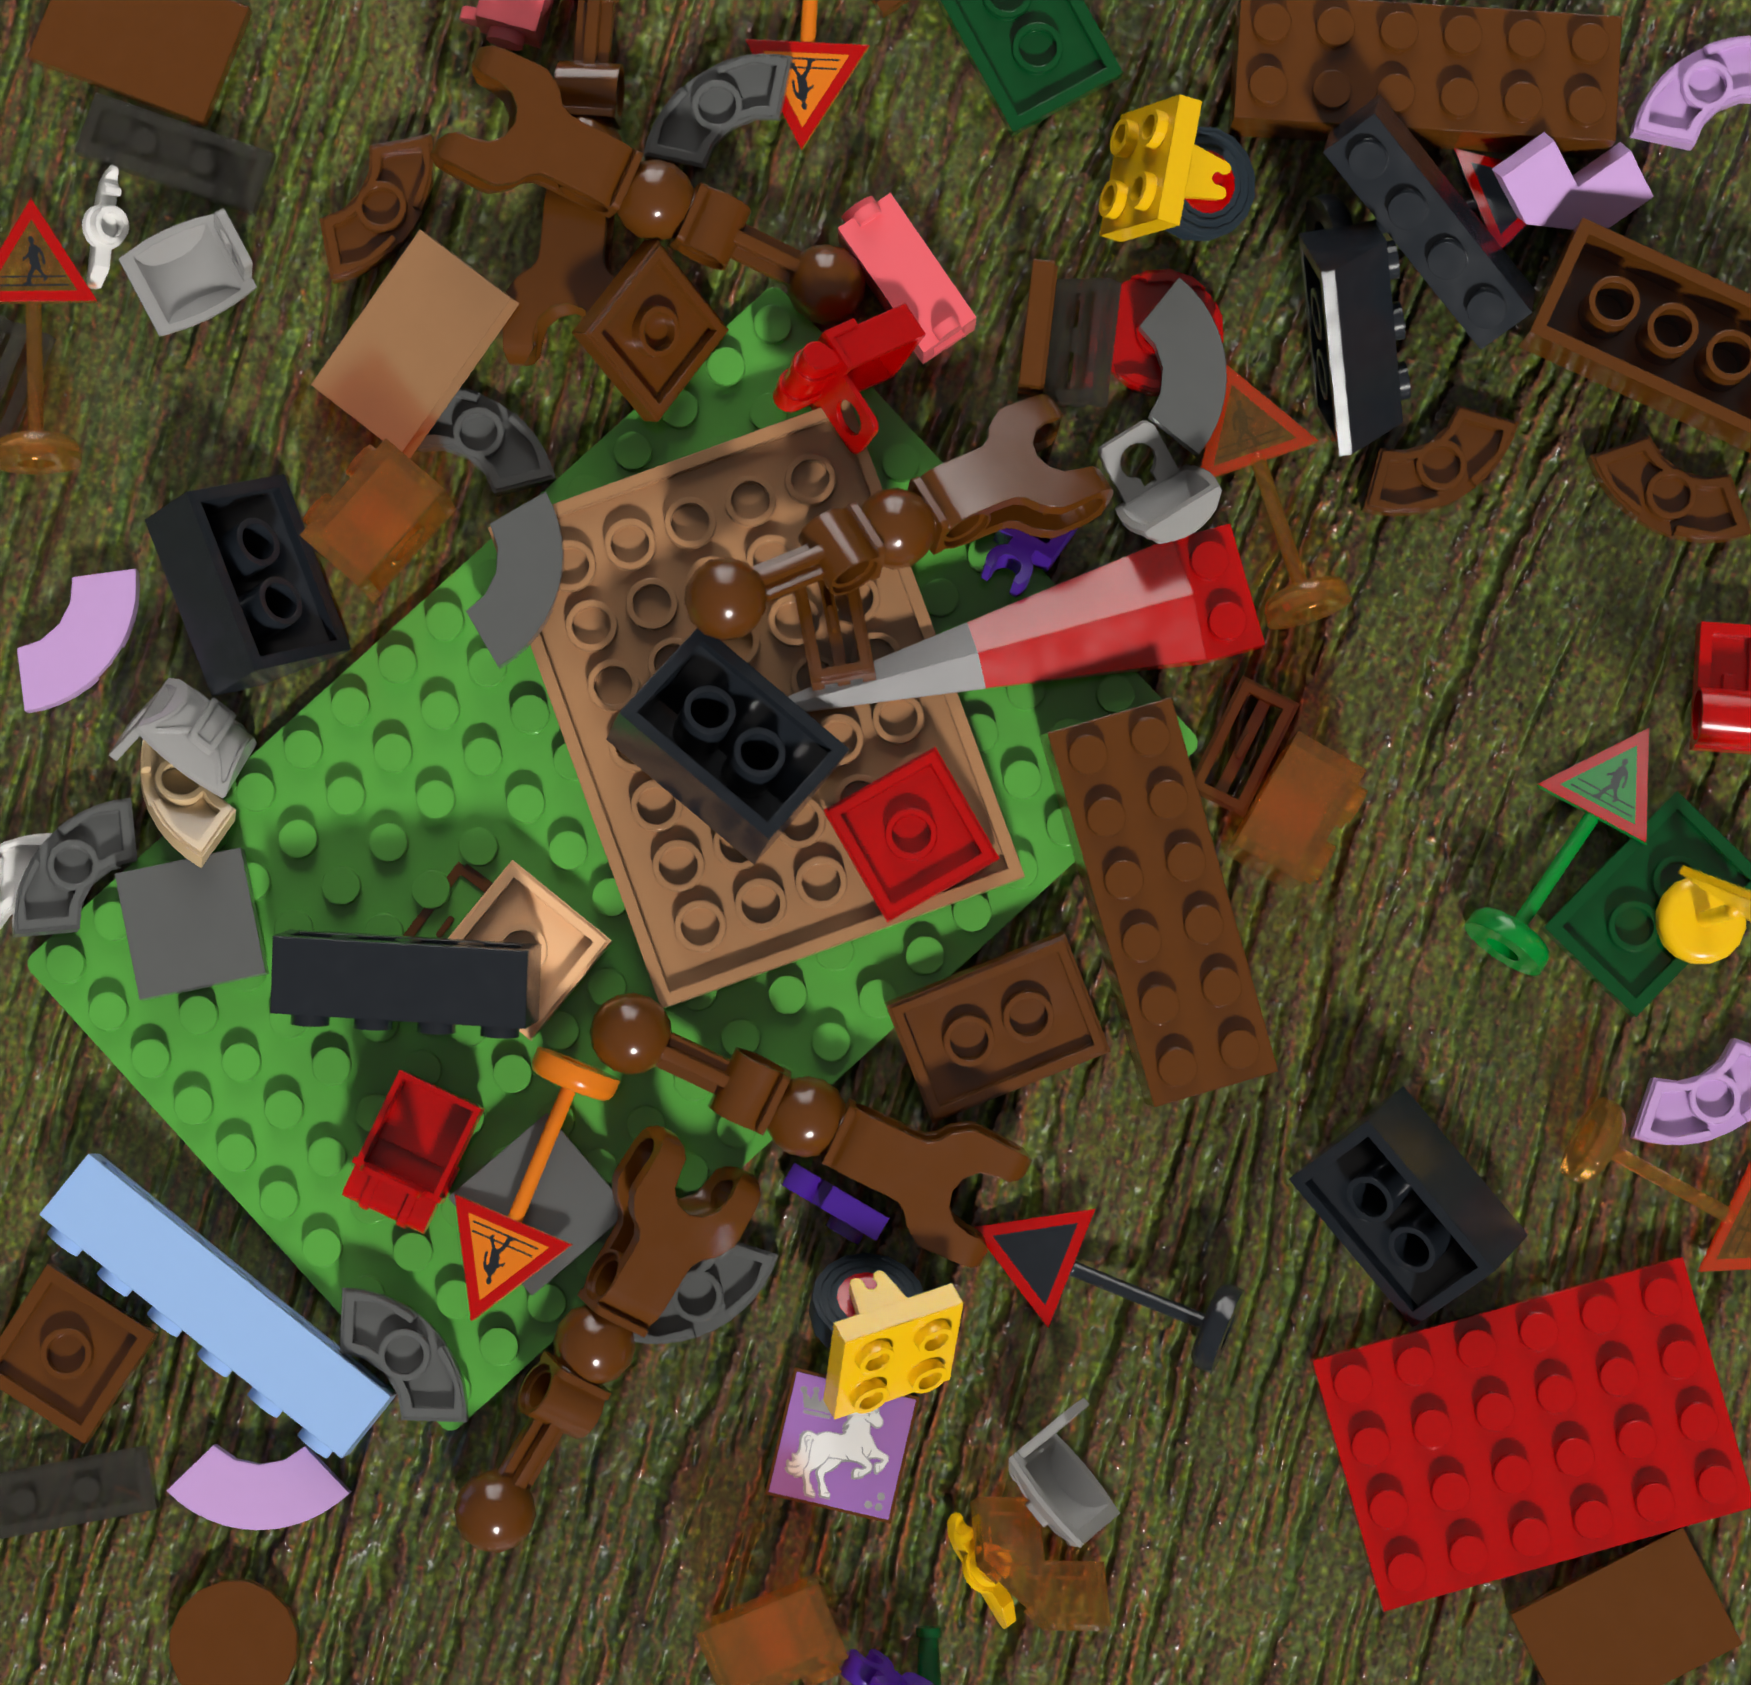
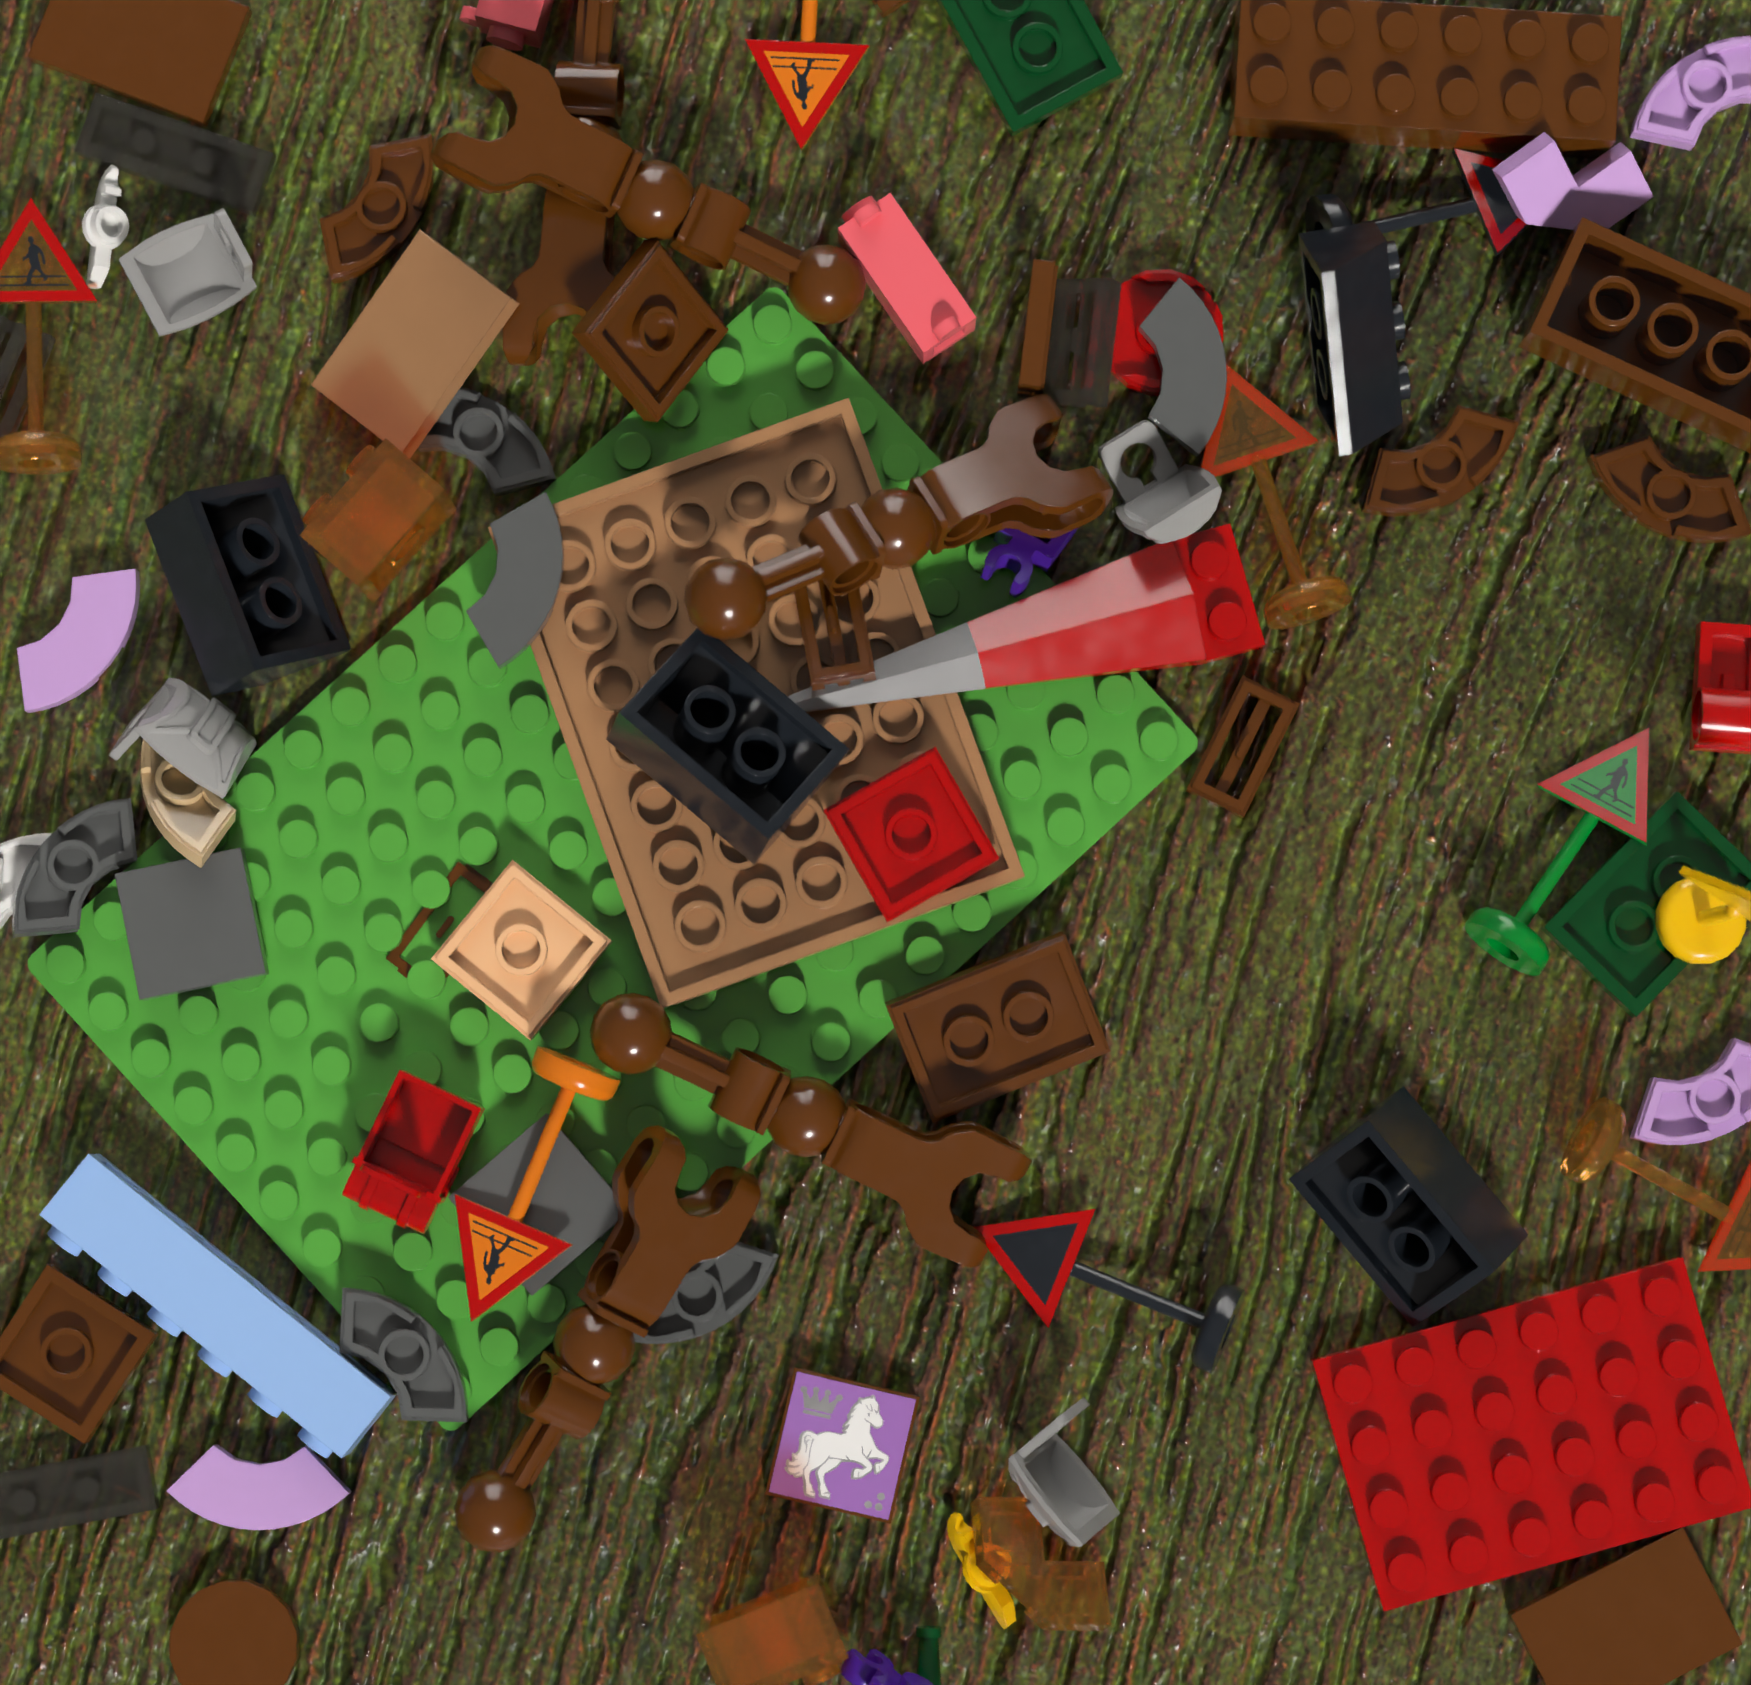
black brick [270,929,542,1039] -> none
dark grey tile [644,54,793,169] -> none
red piece [773,303,926,454] -> none
dark purple plate [782,1163,889,1245] -> none
yellow plate [809,1253,963,1420] -> none
reddish brown brick [1040,697,1278,1107] -> none
yellow plate [1099,94,1255,242] -> none
clear orange brick [1223,731,1368,891] -> none
black brick [1323,94,1535,350] -> none

